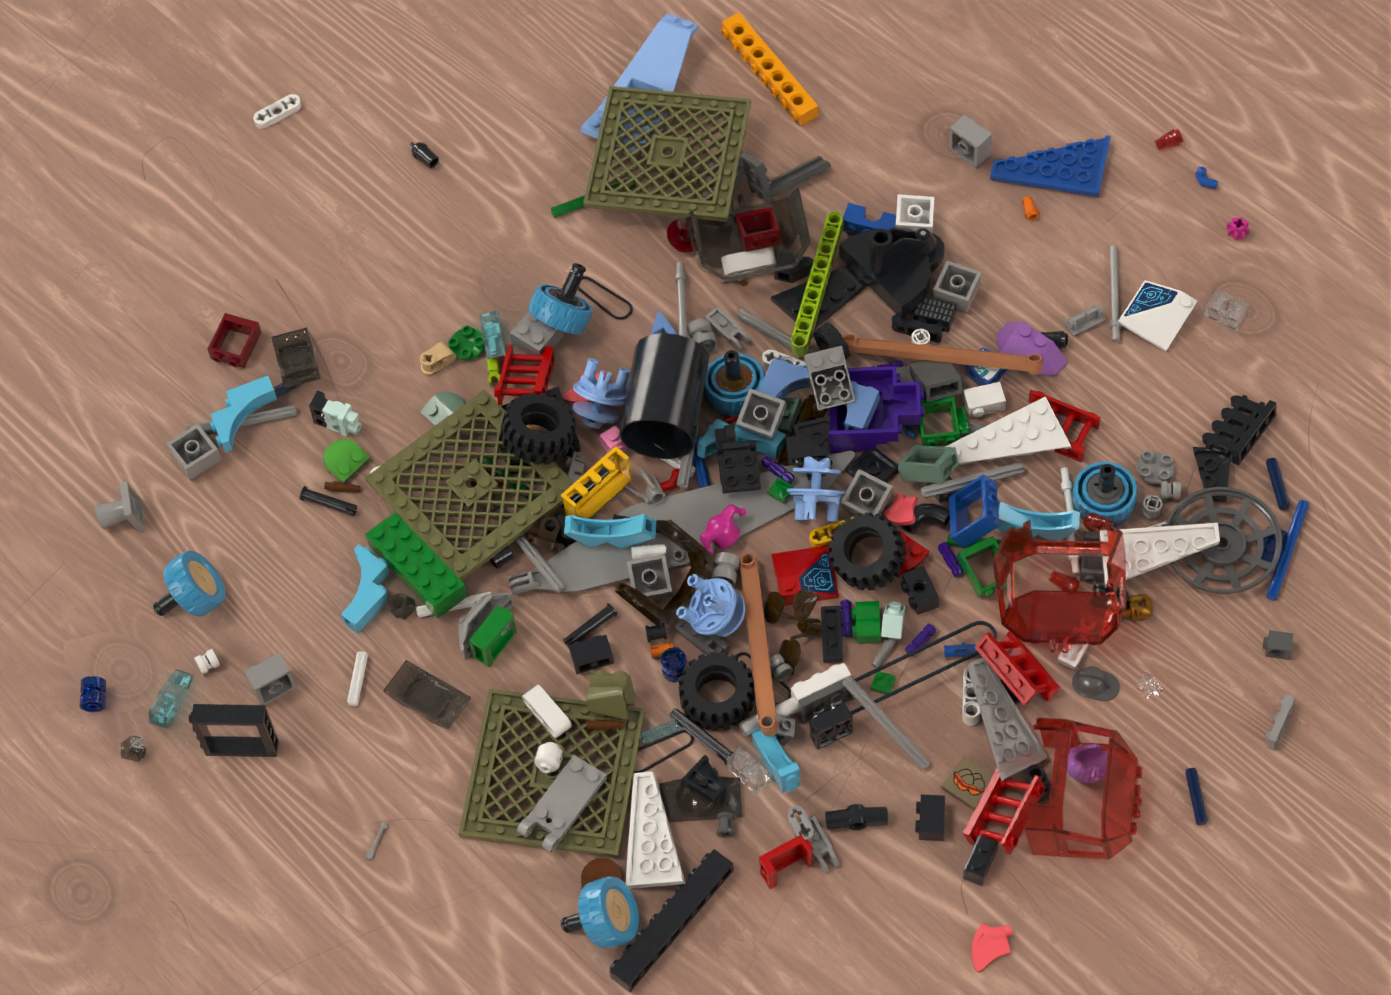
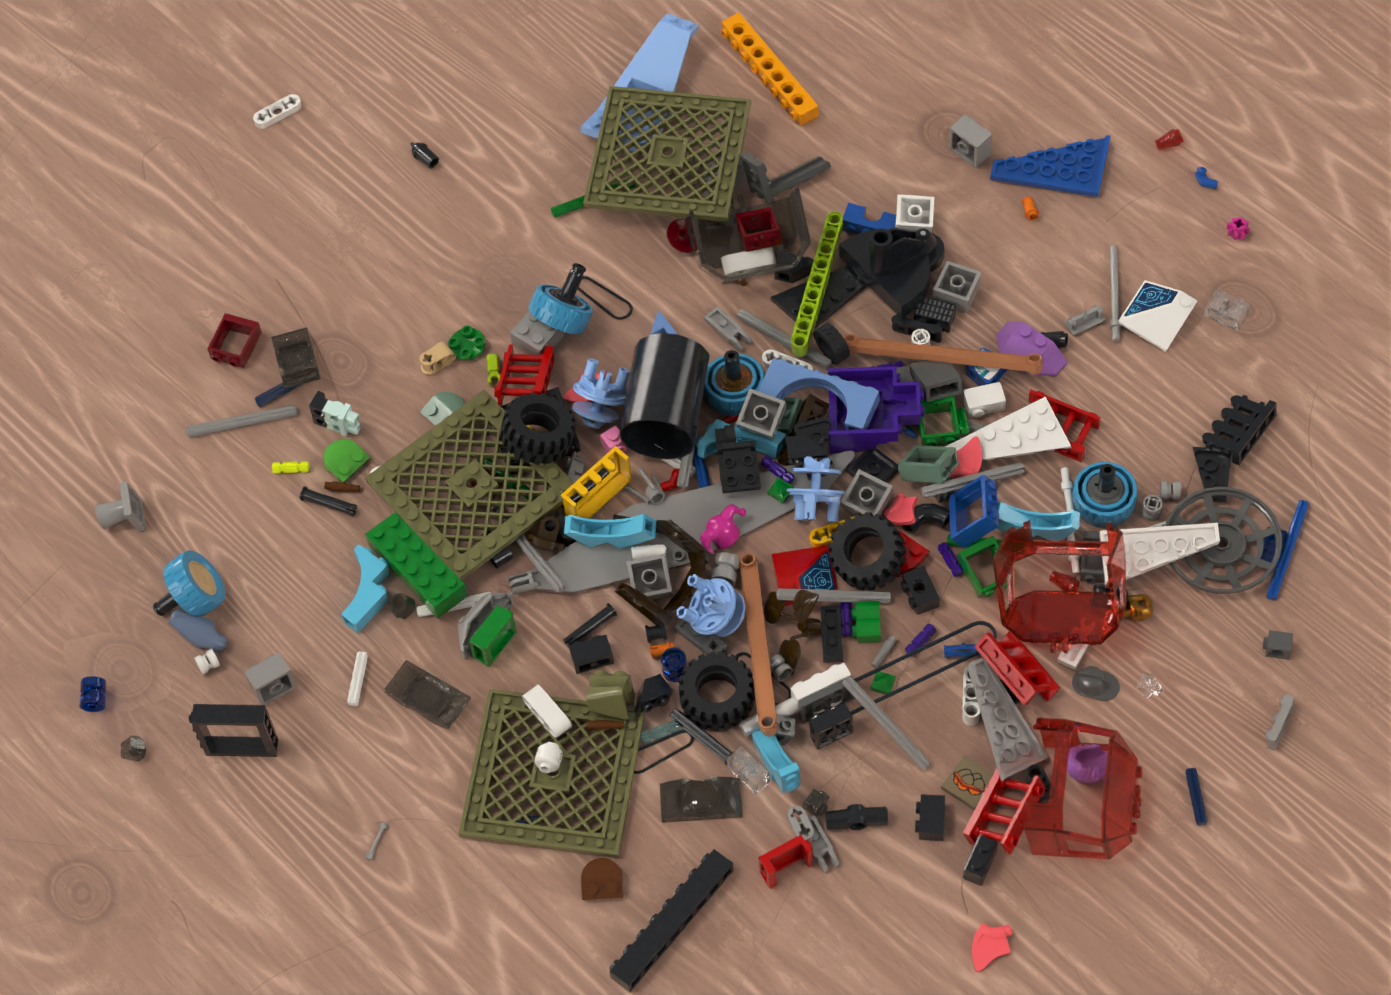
clear light blue slope [149,669,193,729] -> none
light grey brick [166,424,222,481] -> none
medium azure arch [209,376,277,453] -> none
clear light blue slope [479,310,506,360] -> none
light grey hinge [517,755,607,852] -> none
dark azure wheel [561,876,639,949] -> none
white wing [625,771,685,889] -> none
light grey bar [675,262,687,337] -> none
black wing [682,755,726,803] -> none
light grey wheel [687,318,717,352] -> none
dark grey bush [716,812,735,838] -> none
light grey slope [804,346,855,410] -> none
light aqua slope [881,602,906,639] -> none
clear red cone [1083,512,1113,532] -> none
light grey dish [1136,450,1175,484] -> none
dark blue axle [1266,457,1290,510] -> none
none -> sand blue animal [169,608,228,653]
none -> neon yellow axle [272,461,310,473]
none -> black slope [634,674,673,714]
none -> light grey axle [776,588,891,603]
none -> clear smoke plate [802,789,830,817]
none -> coral arm [950,436,982,479]

